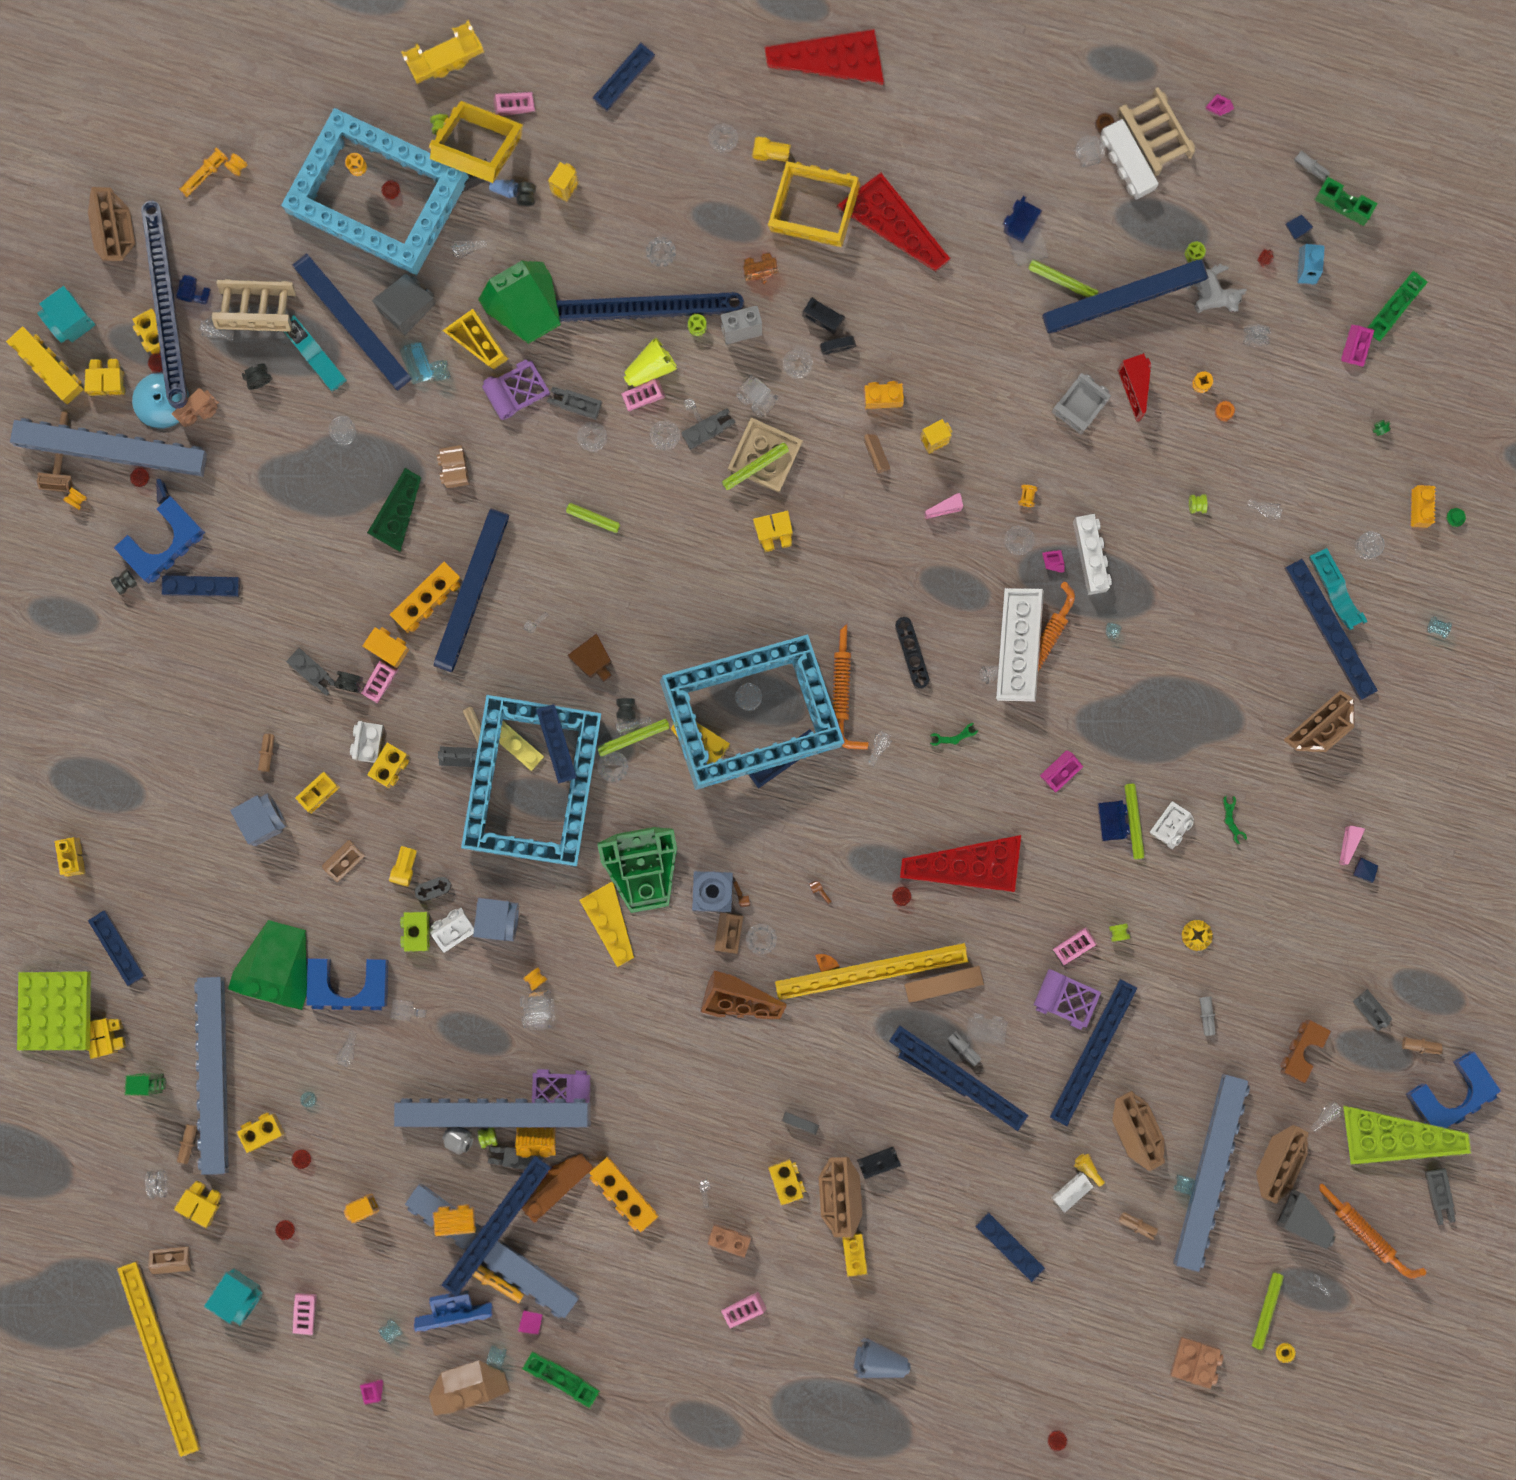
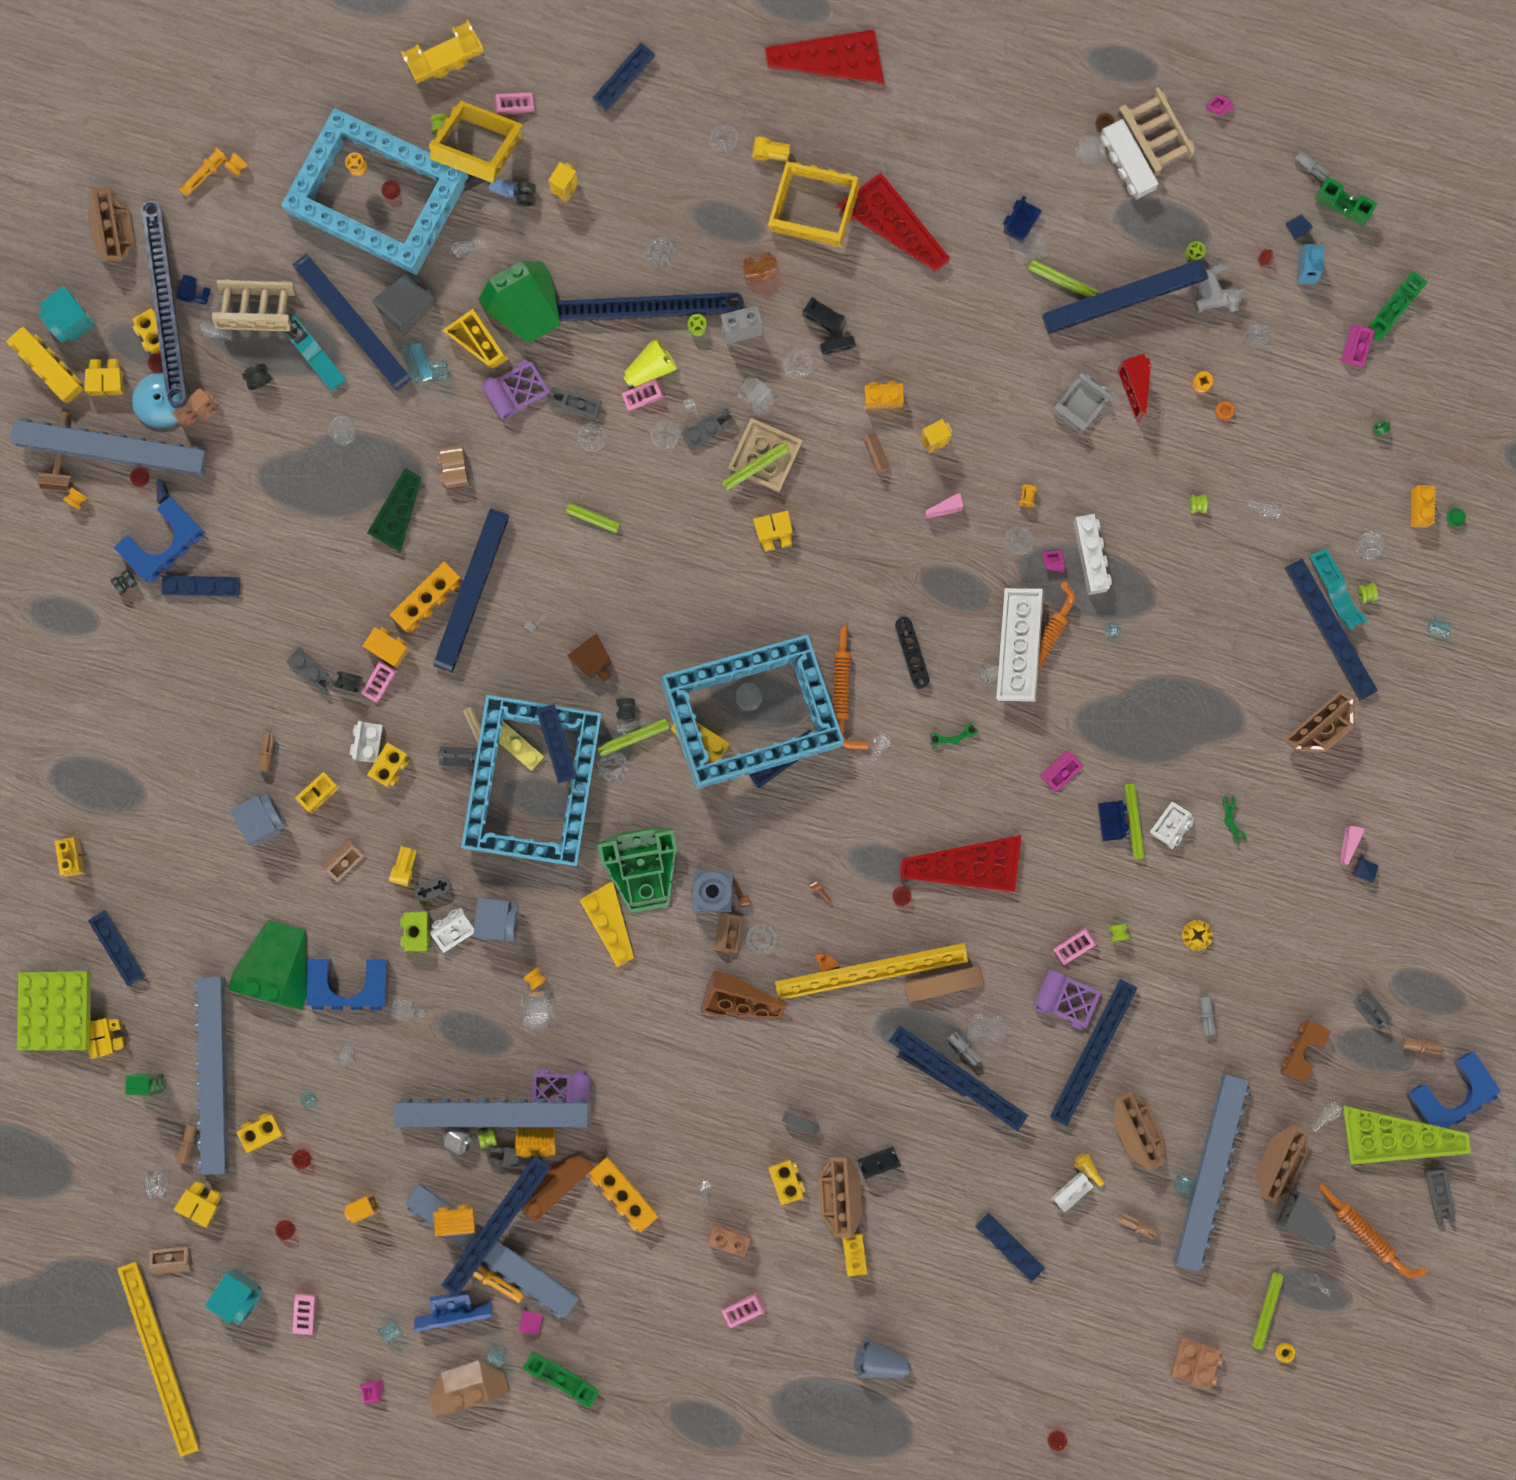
none -> lime wheel [1357,583,1378,604]

